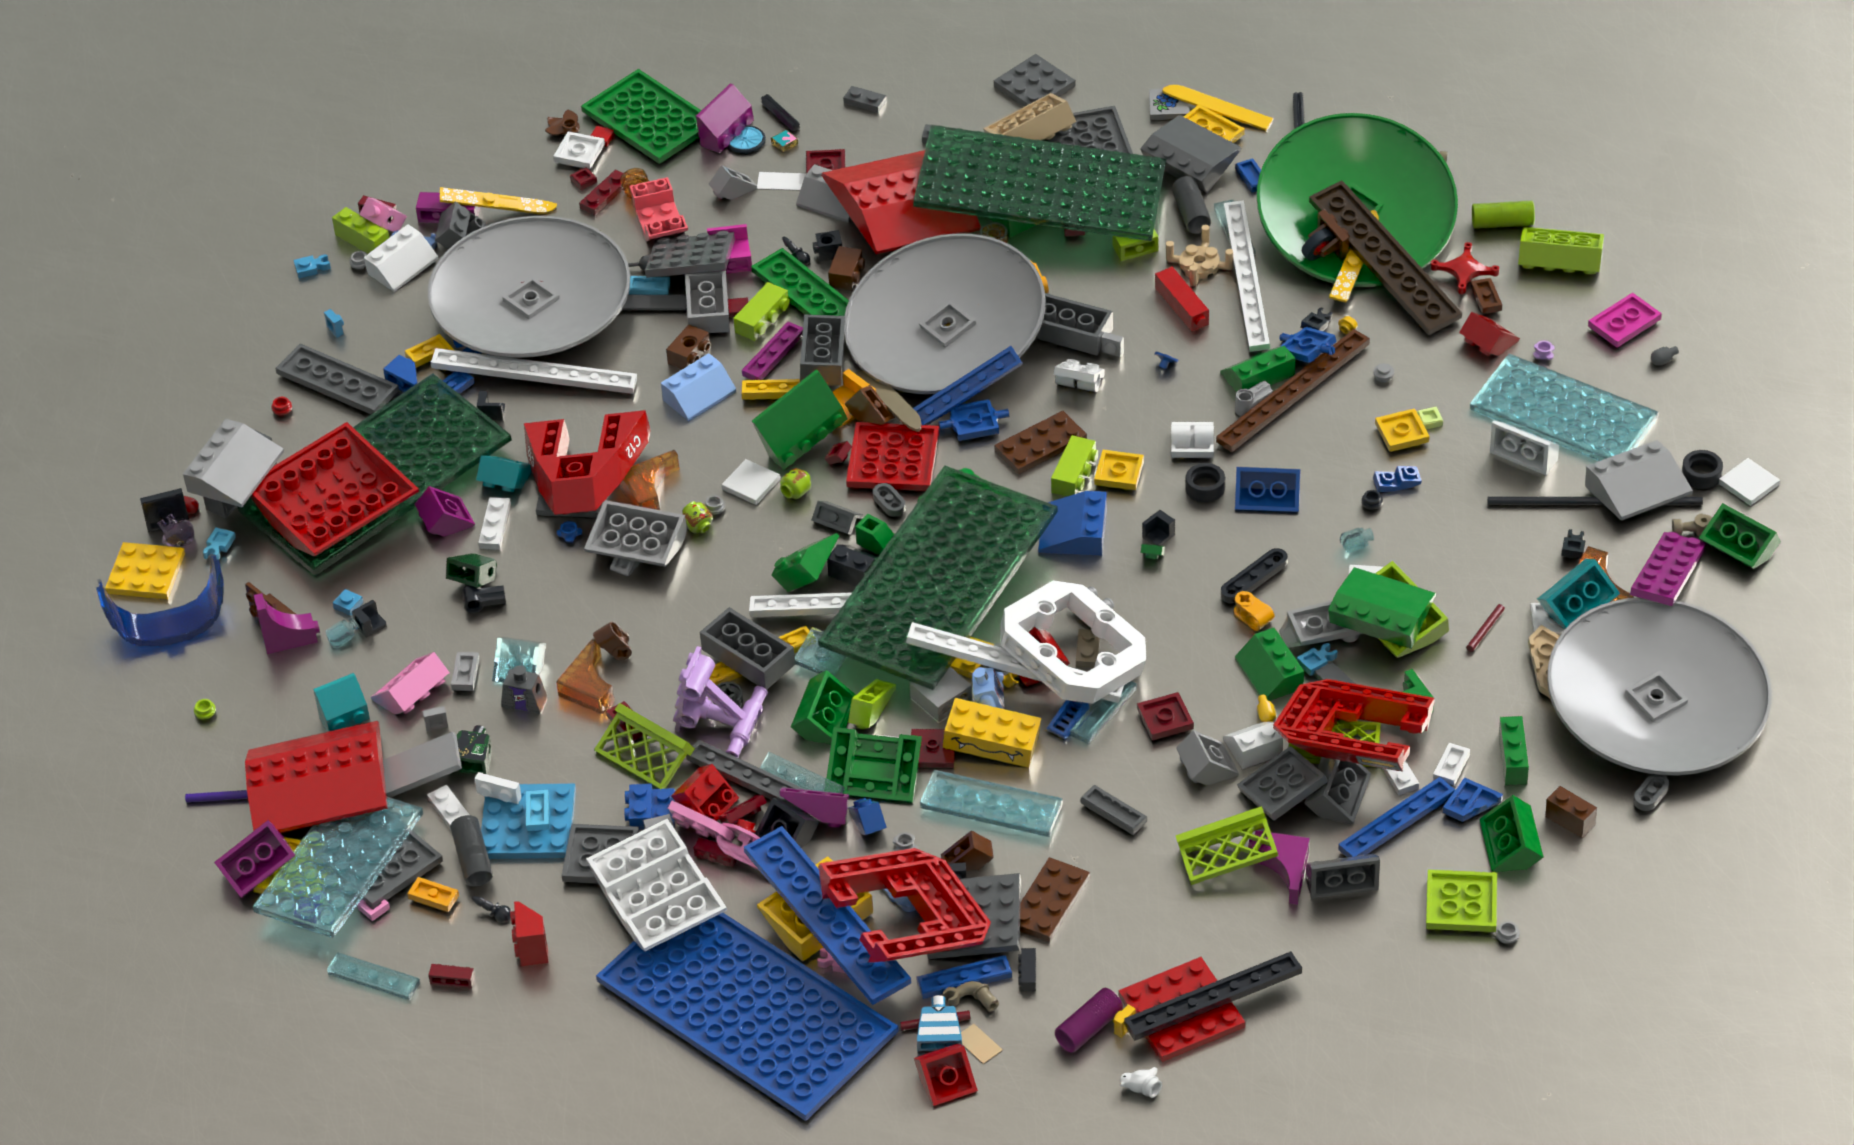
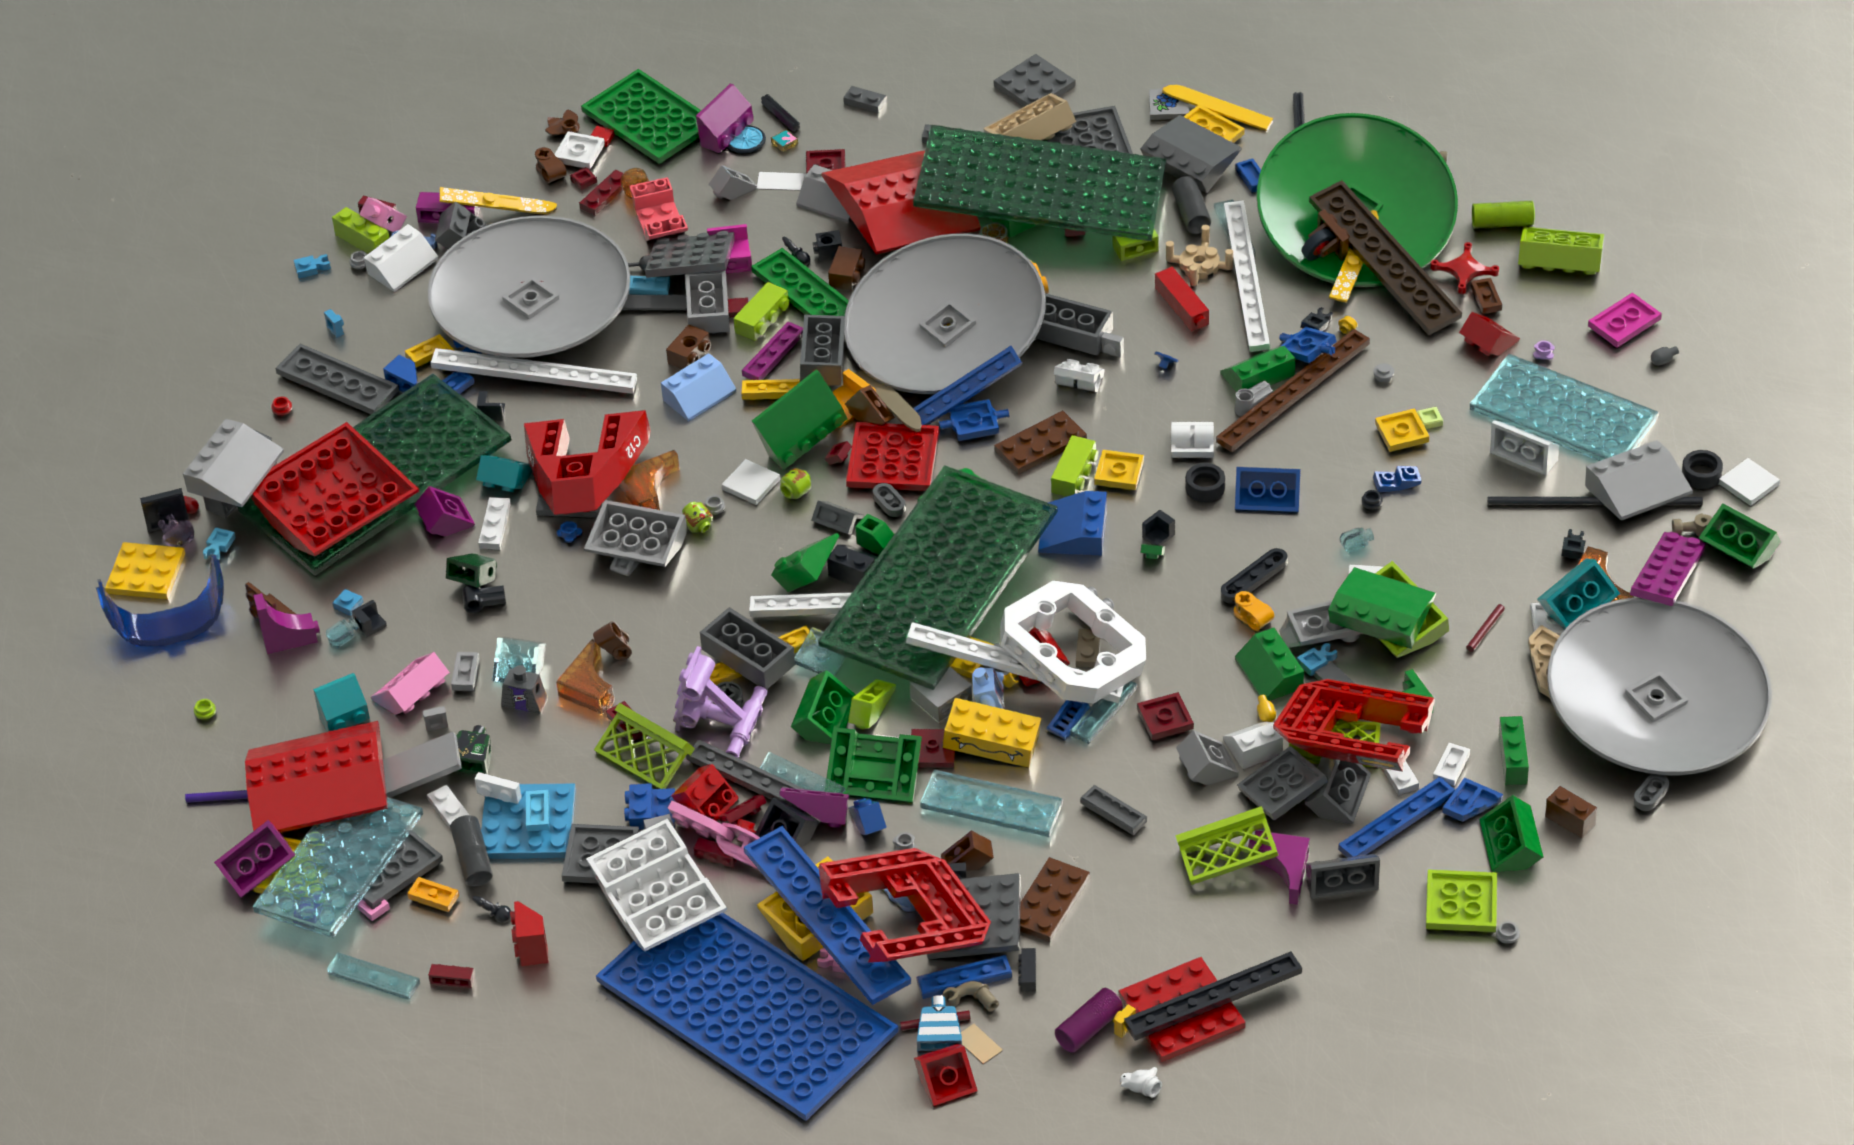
none -> reddish brown piece [535,147,567,183]

